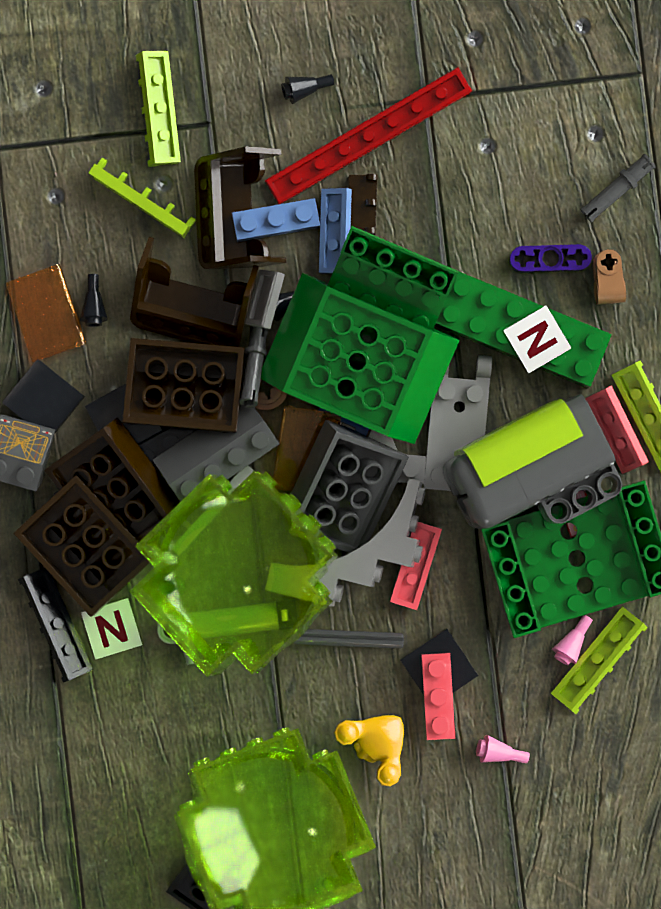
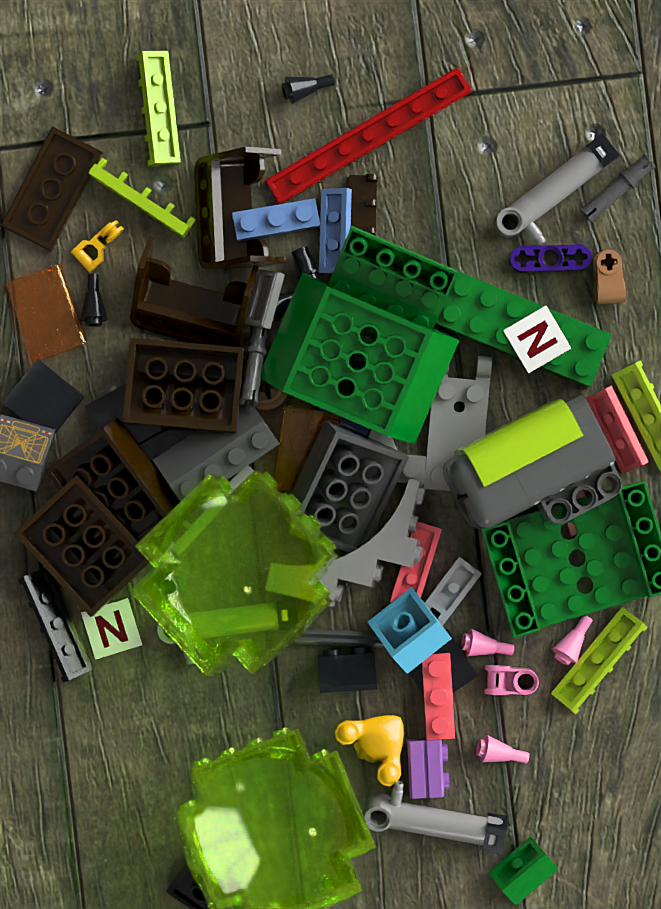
none -> dark brown tile [1,126,103,252]
none -> yellow piece [71,220,124,273]
none -> black pin [291,246,319,279]
none -> black slope [318,647,377,693]
none -> light grey piece [364,781,507,854]
none -> medium azure slope [368,587,452,674]
none -> medium lavender brick [407,738,449,799]
none -> light grey plate [424,557,482,626]
none -> bright pink cone [461,629,514,656]
none -> bright pink piece [484,665,539,695]
none -> green panel [488,836,558,905]
none -> light grey piece [495,133,620,245]

